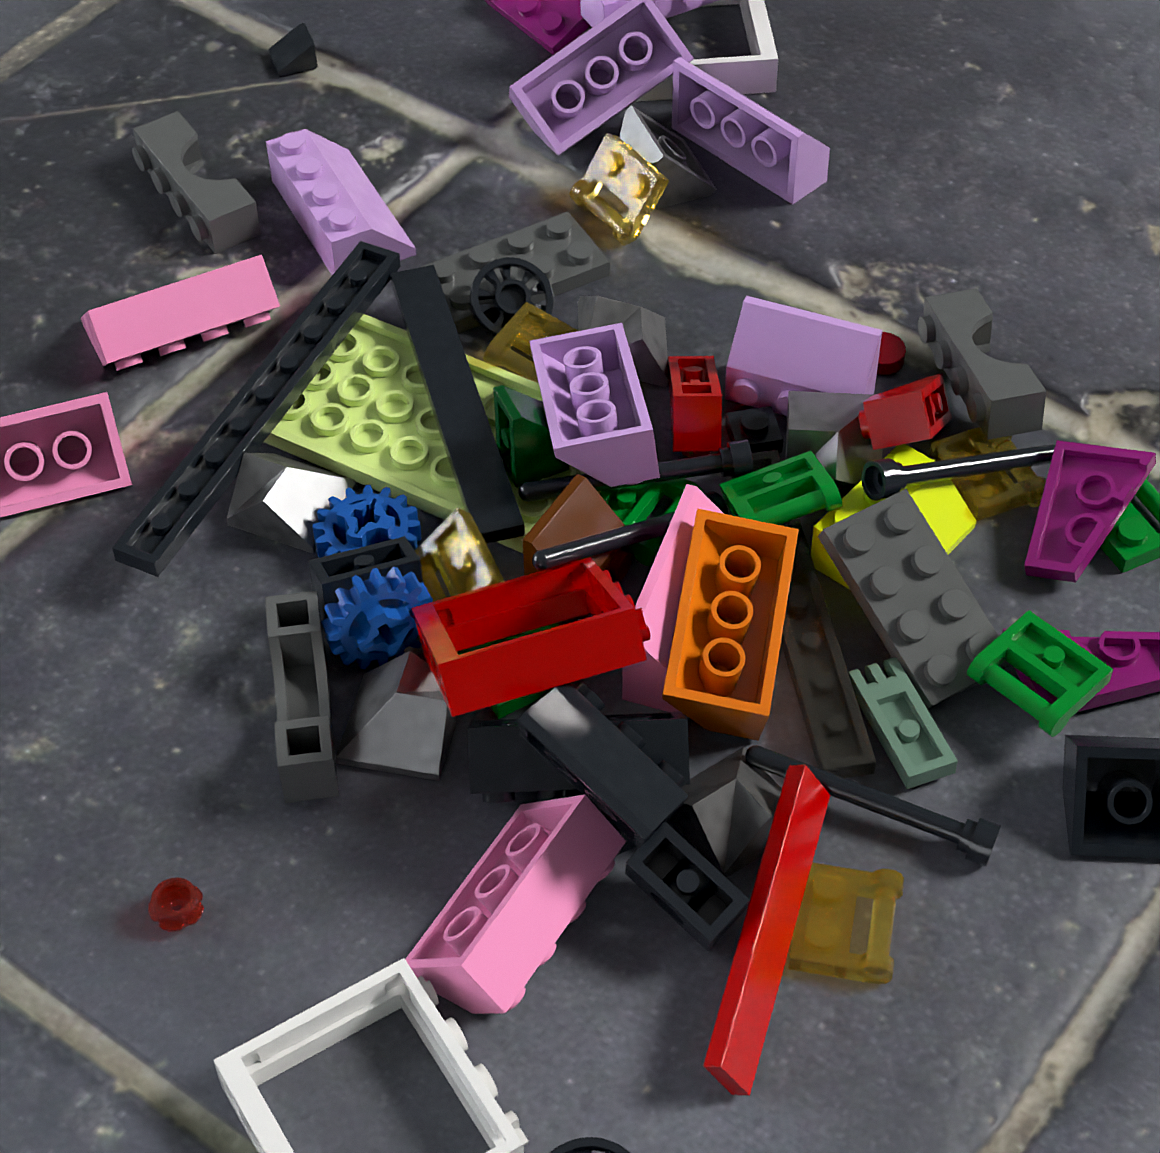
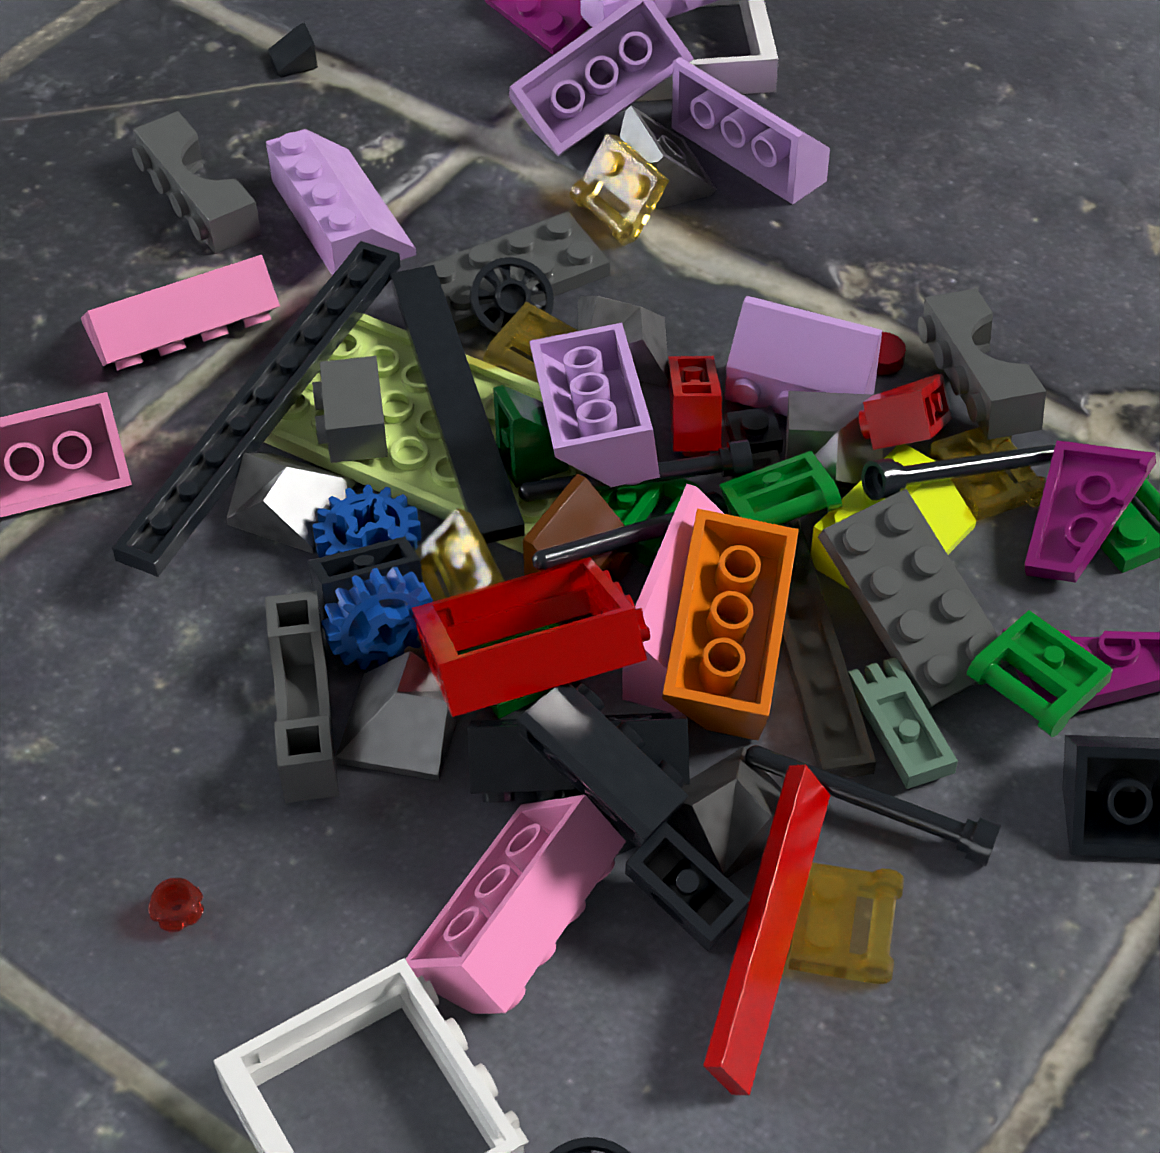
none -> dark grey brick [312,356,388,463]

